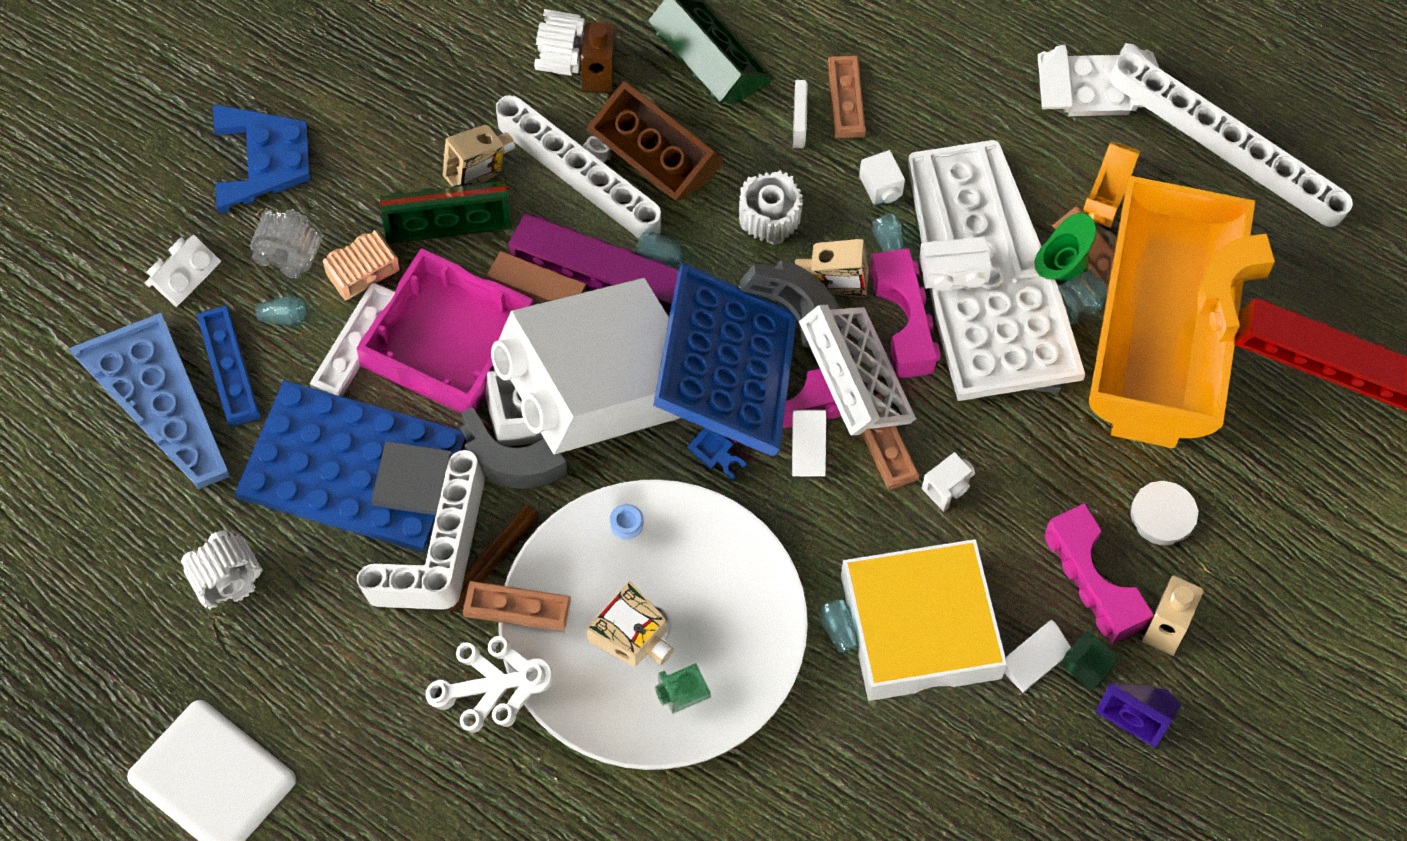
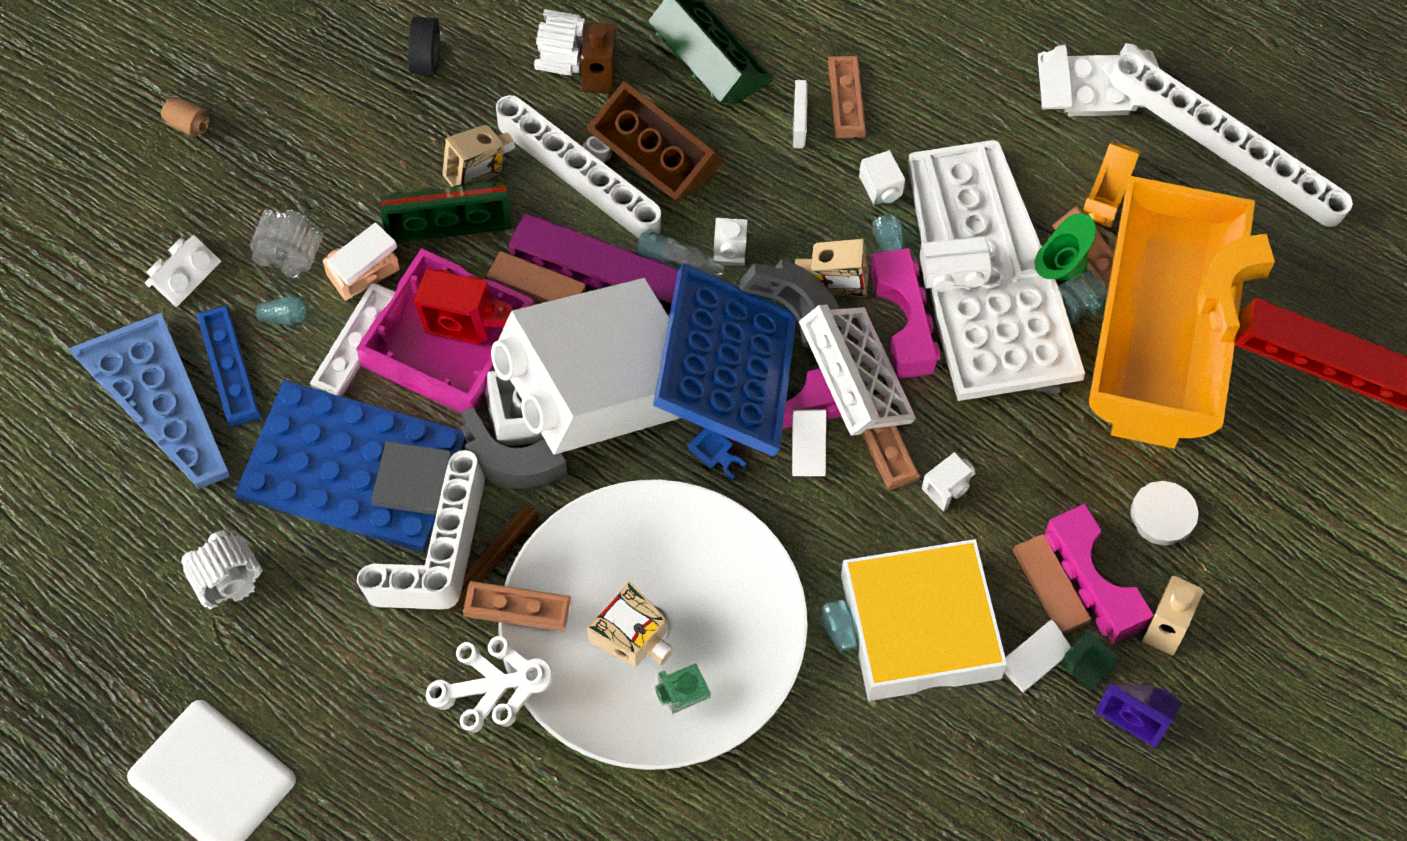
blue wing [213,105,311,213] -> none
light blue tile [610,504,644,540] -> none
white brick [739,170,803,245] -> none
none -> medium nougat brick [161,97,210,137]
none -> white tile [326,222,397,286]
none -> black tyre [408,17,440,75]
none -> red hinge [413,268,513,345]
none -> clear pin [661,238,724,278]
none -> white brick [713,218,747,266]
none -> nougat tile [1013,534,1091,635]

